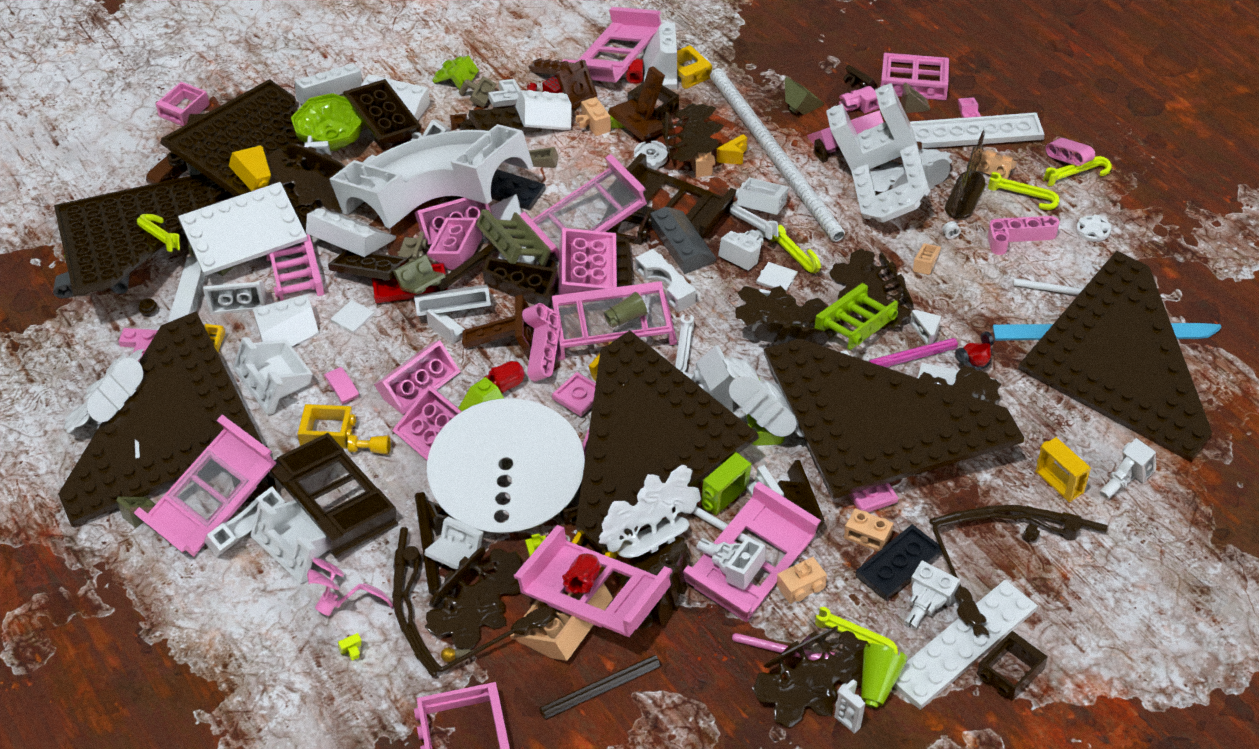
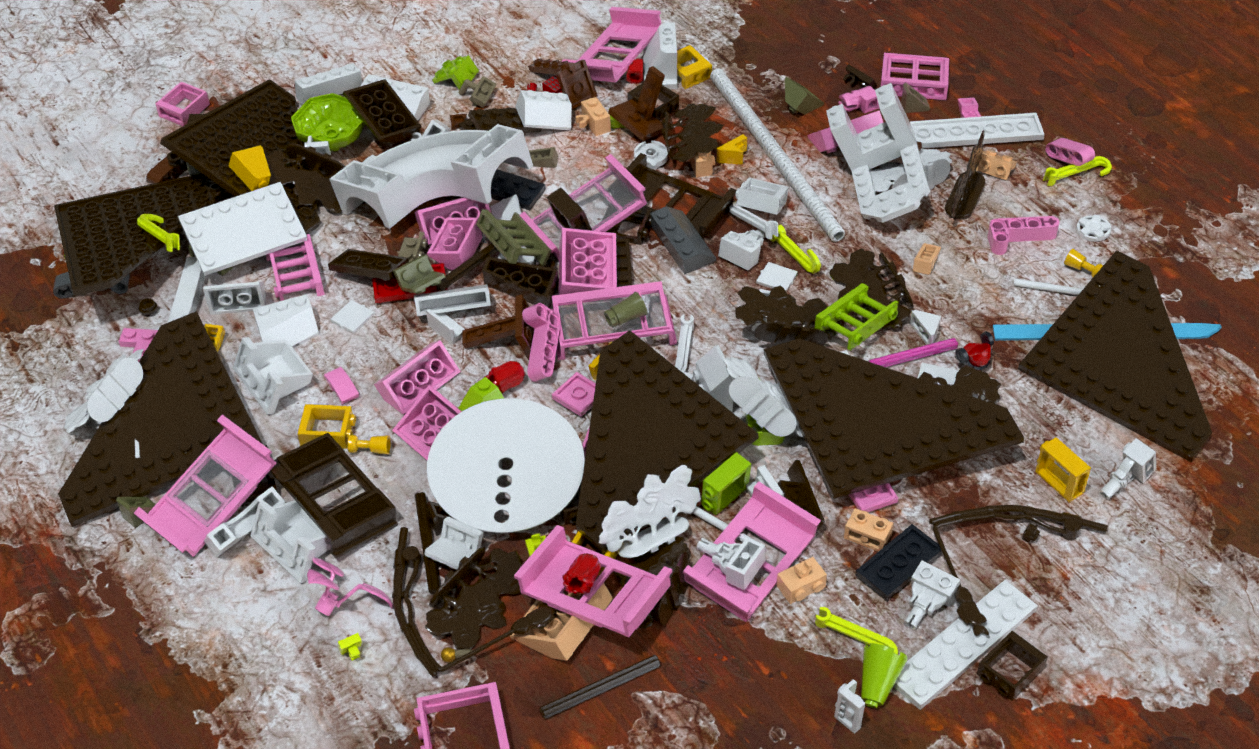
white slope [306,208,396,257] -> none
white plate [488,79,521,107] -> none
white arch [635,249,696,313] -> none
bright pink piece [732,633,836,661] -> none
dark brown plant [752,626,869,727] -> none
dark brown tile [813,138,828,163] -> none
white bush [942,221,961,239] -> none
neon yellow piece [988,172,1059,210] -> none
none -> dark brown window [547,187,592,231]
none -> yellow piece [1064,249,1103,278]

